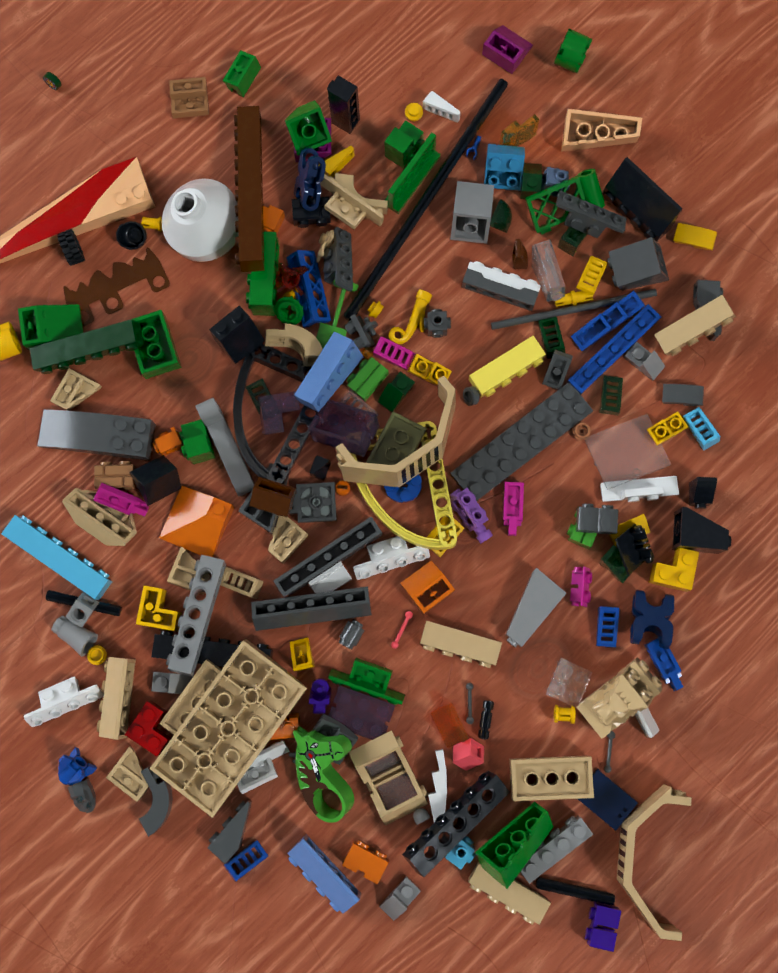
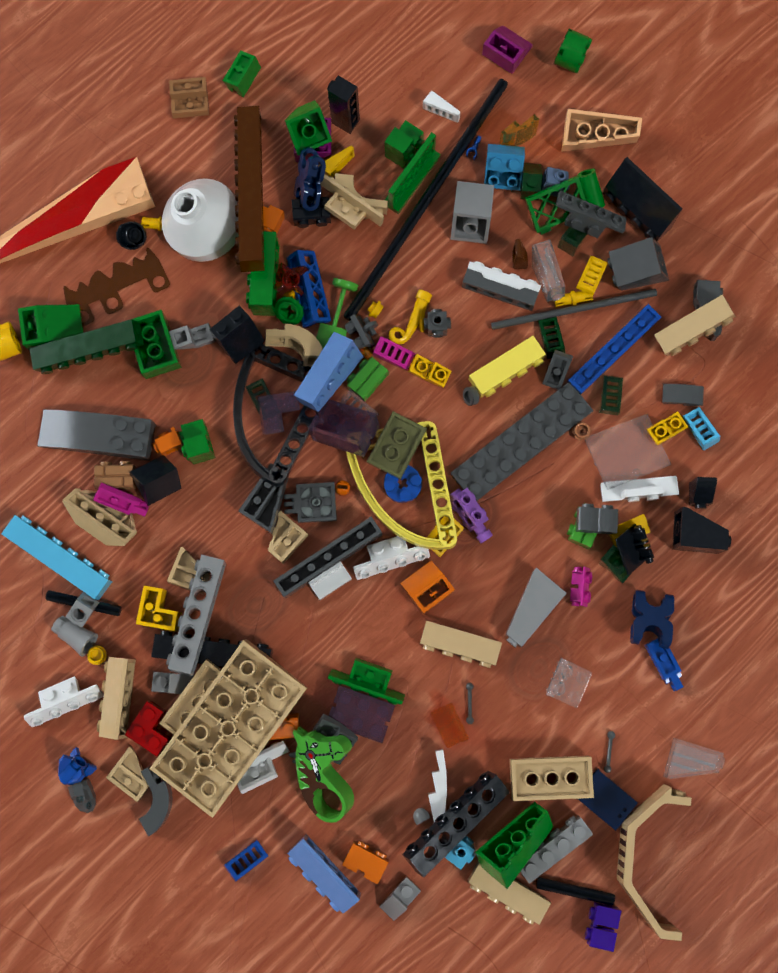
dark green tile [43,72,62,90] -> none
tan wing [50,369,102,411] -> none
black tyre [57,229,85,266] -> none
orange slope [159,486,235,557] -> none
light grey beam [195,398,255,497] -> none
dark grey slope [208,800,252,864] -> none
tan slope [220,567,263,599] -> none
reddish brown piece [250,477,296,517] -> none
dark grey brick [251,586,372,631] -> none
yellow slope [290,638,315,671] -> none
dark purple hips [309,678,331,714] -> none
black slope [310,455,331,480] -> none
tan plate [316,230,334,263] -> none
dark grey bracket [323,227,353,291] -> none
tan panel [336,376,456,487] -> none
dark grey brick [339,619,365,650] -> none
tan window [349,730,428,825] -> none
dark green slope [377,371,415,413] -> none
coral hinge [391,611,413,649] -> none
yellow plate [405,103,423,122] -> none
coral panel [453,738,484,770] -> none
black axle [478,700,494,739] -> none
clear green brick [490,199,512,233] -> none
dark pink hinge [503,482,524,536] -> none
yellow bush [554,705,576,724] -> none
blue slope [570,291,646,351] -> none
tan brick [577,657,663,739] -> none
blue slope [596,606,619,648] -> none
light grey slope [624,342,665,381] -> none
white slope [635,708,659,738] -> none
yellow brick [649,548,699,592] -> none
yellow slope [673,223,717,251] -> none
none -> light grey slope [169,323,215,350]
none -> clear slope [663,738,725,779]

